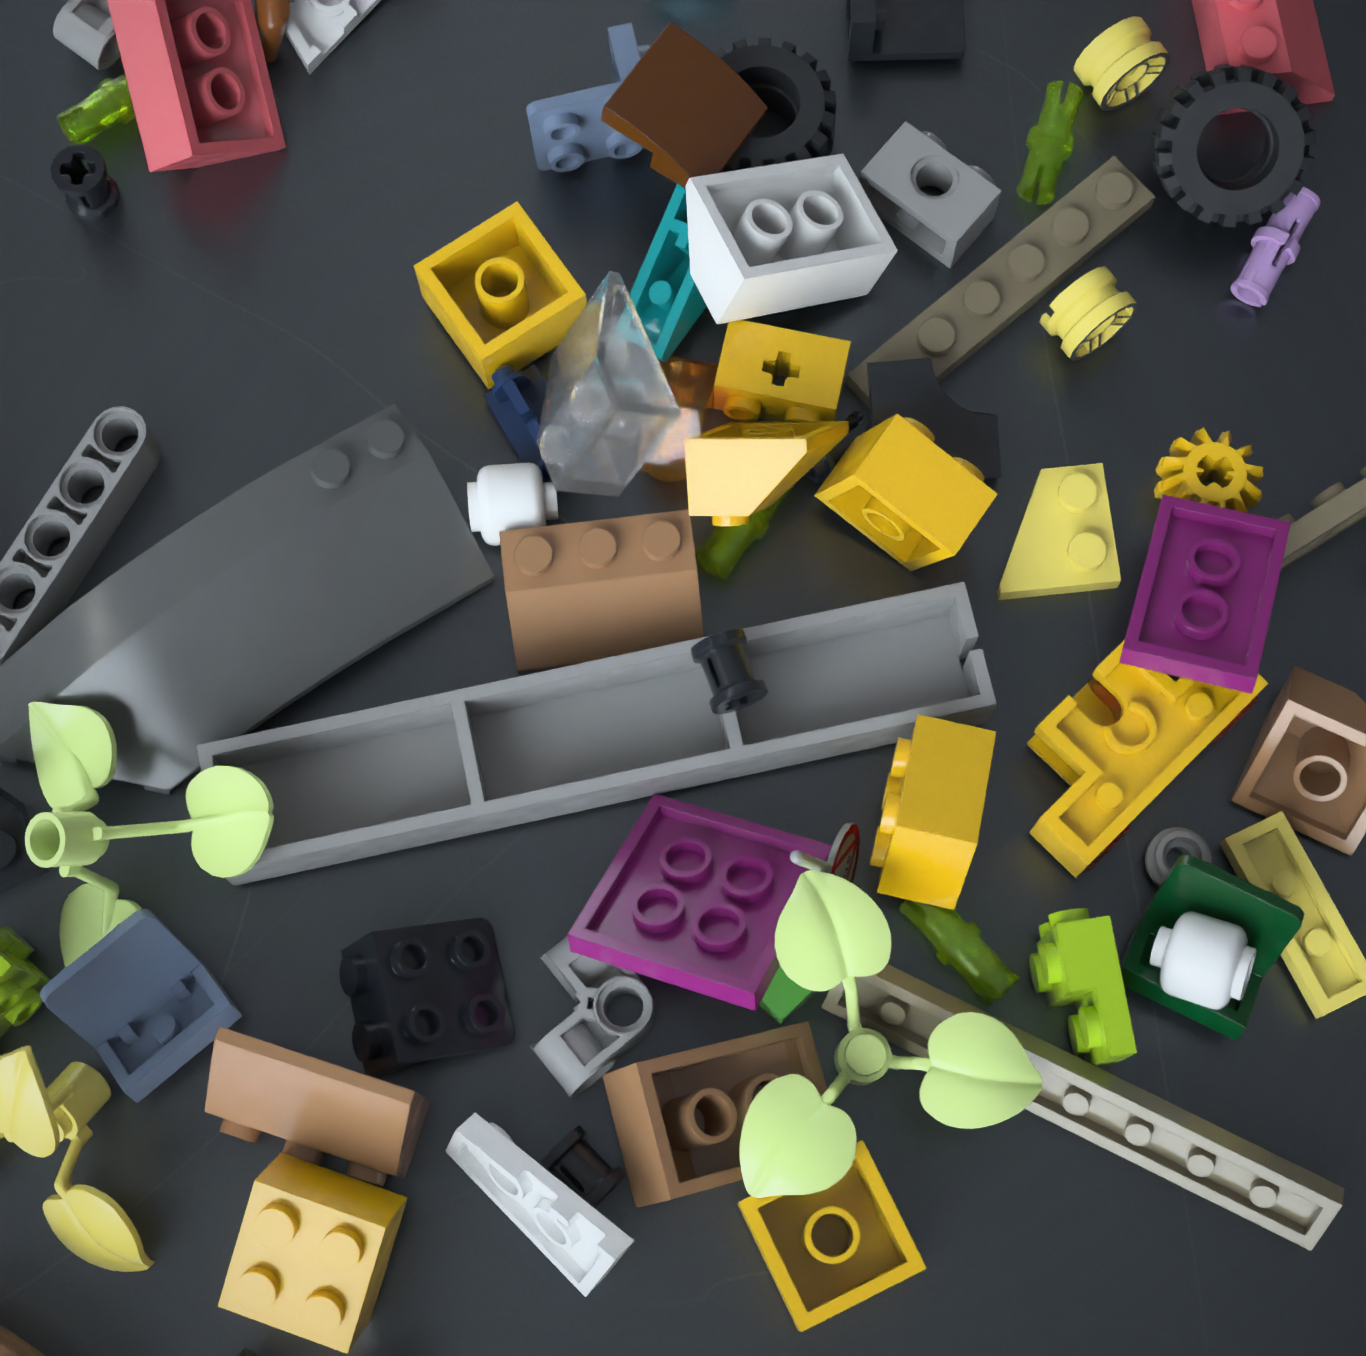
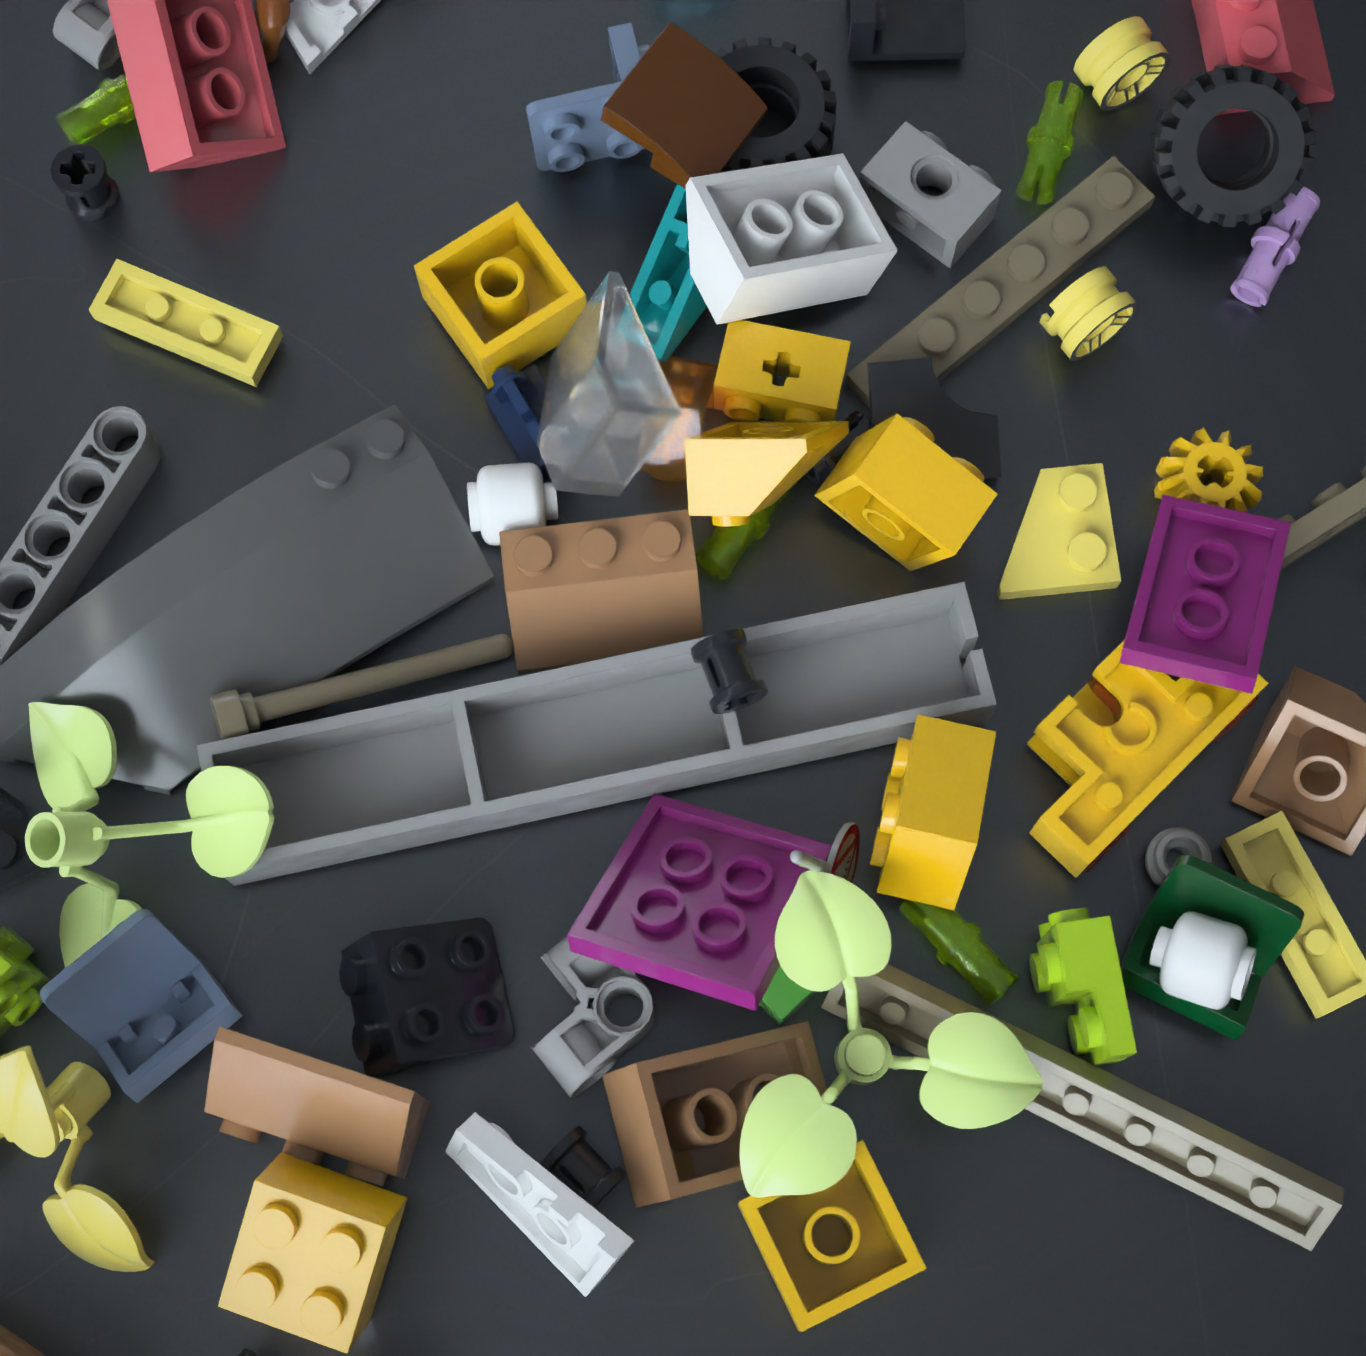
none -> light yellow plate [89,259,283,387]
none -> dark tan piece [210,634,514,740]

